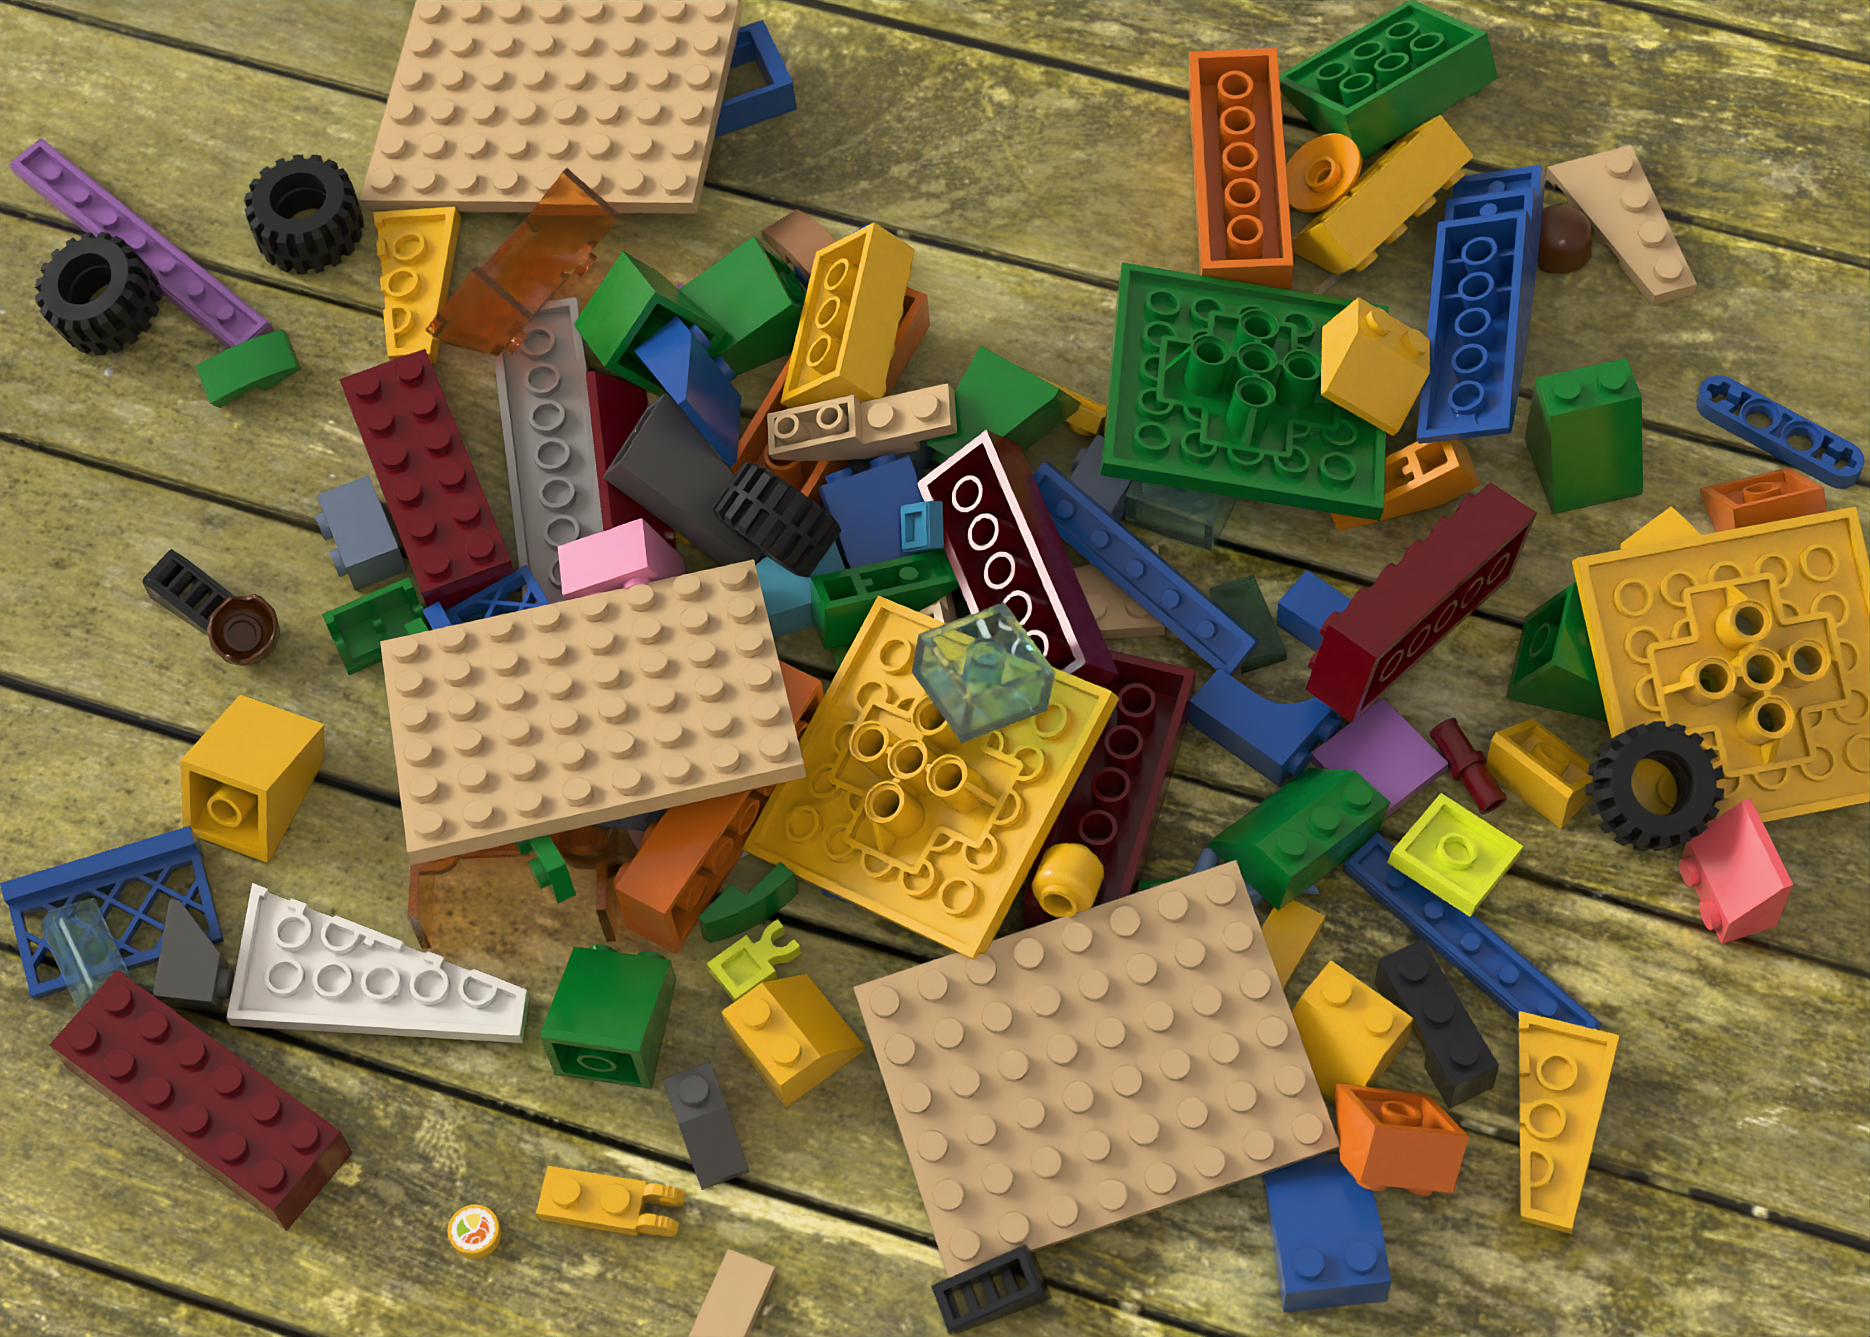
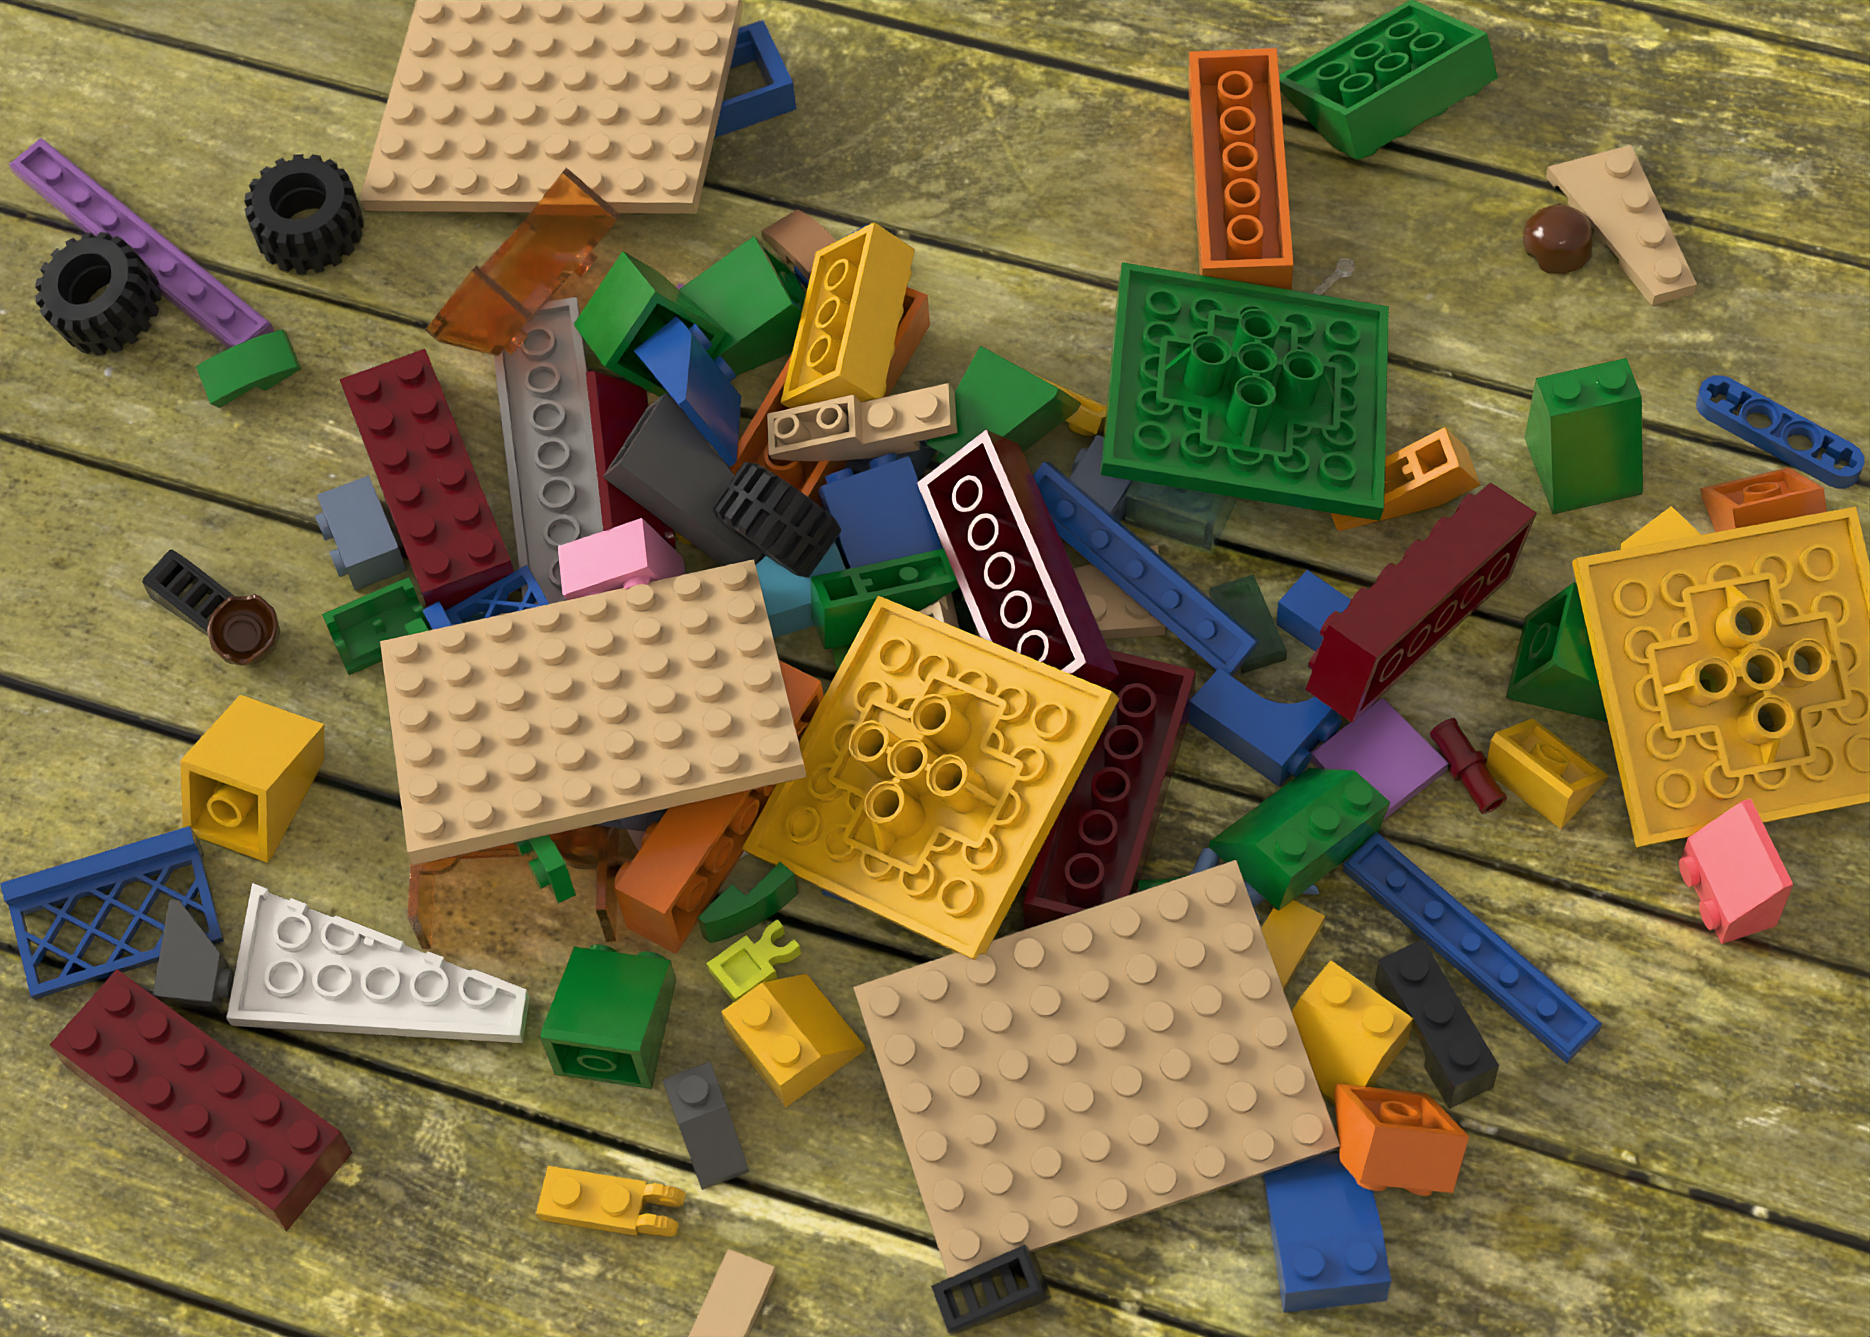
clear light blue slope [41,898,132,1009] -> none
yellow wing [373,207,461,364] -> none
tile [448,1205,501,1259] -> none
dark azure tile [901,501,944,553] -> none
clear light blue brick [912,603,1056,743] -> none
yellow head [1032,843,1104,918] -> none
light orange dish [1286,133,1362,212] -> none
yellow slope [1291,114,1474,275] -> none
yellow slope [1321,297,1430,436] -> none
neon yellow plate [1387,793,1524,917] -> none
blue slope [1417,165,1546,444] -> none
yellow wing [1519,1011,1620,1234] -> none
black tyre [1586,721,1724,852] -> none

